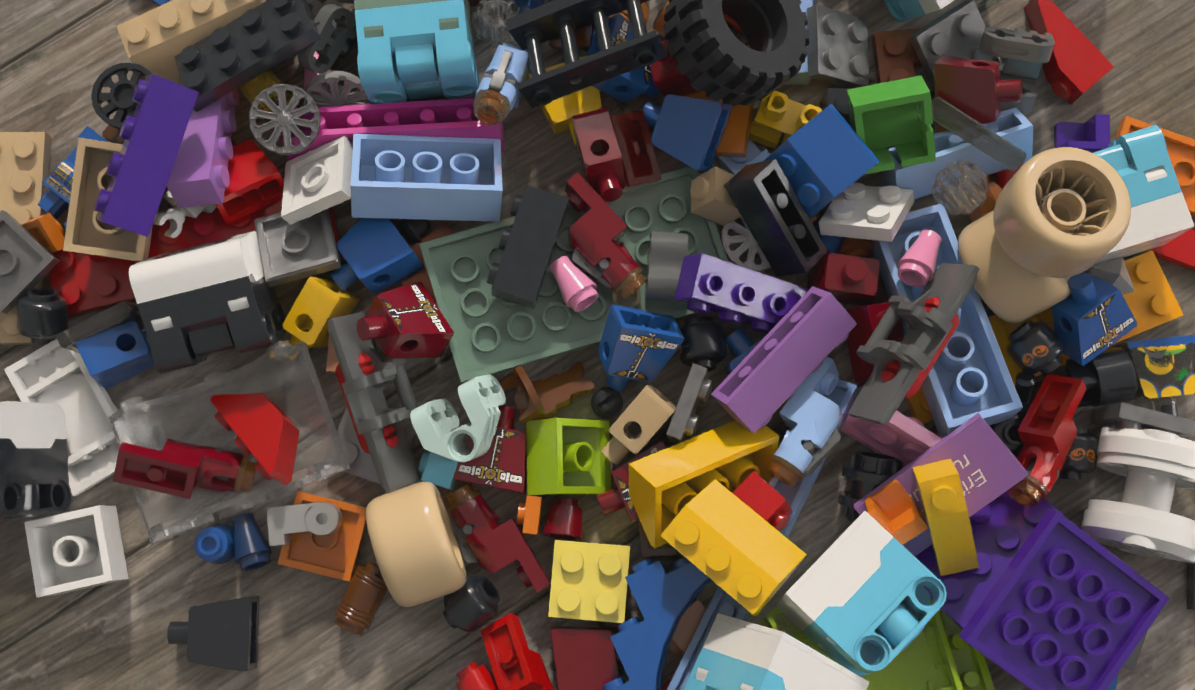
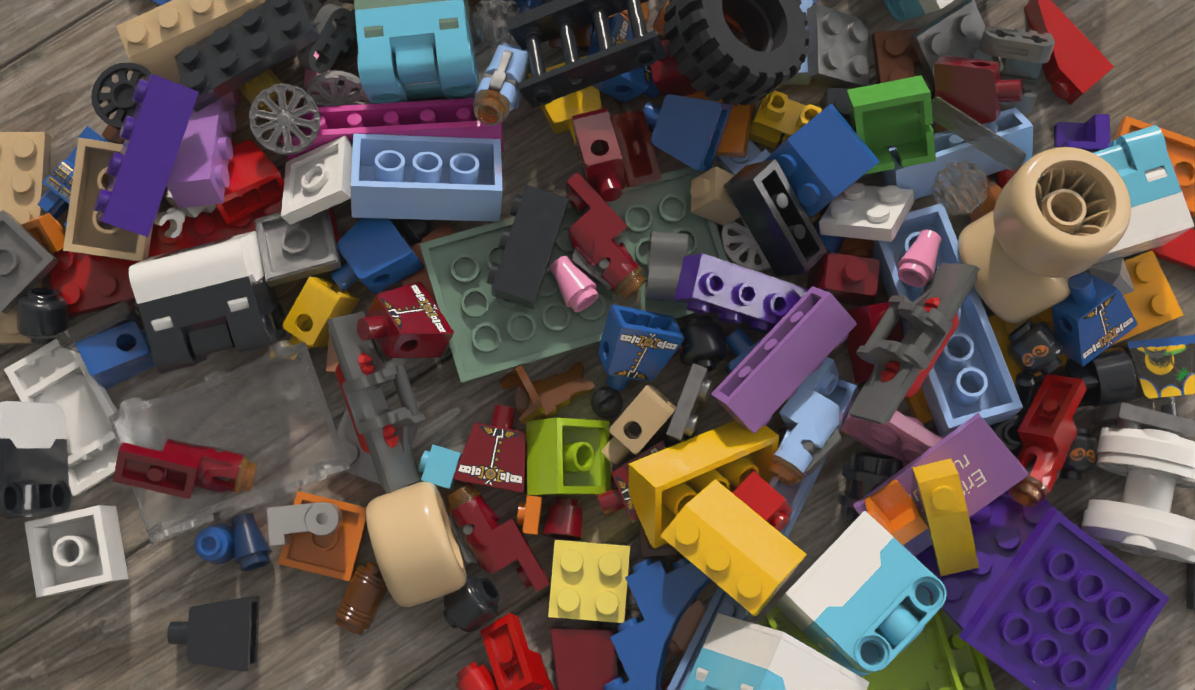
red slope [209,393,300,486] -> none
light aqua piece [410,374,506,462] -> none

